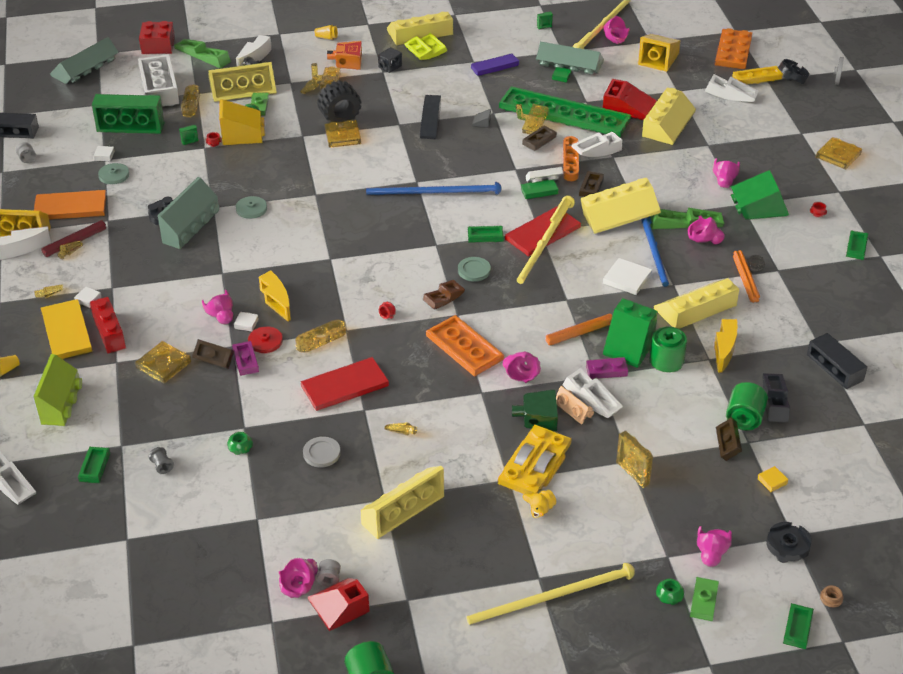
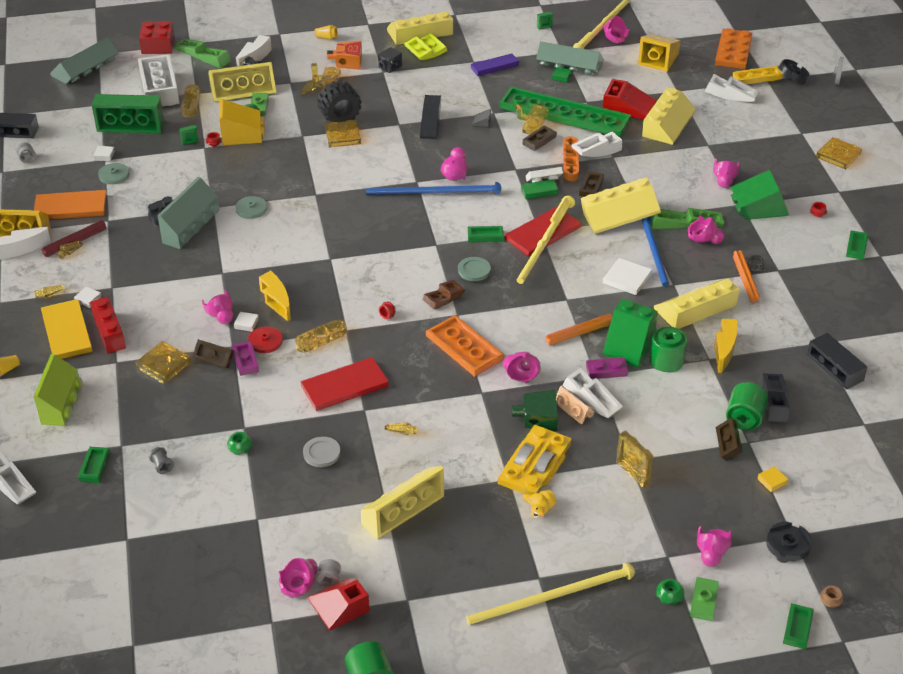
none -> dark pink piece [441,147,468,181]

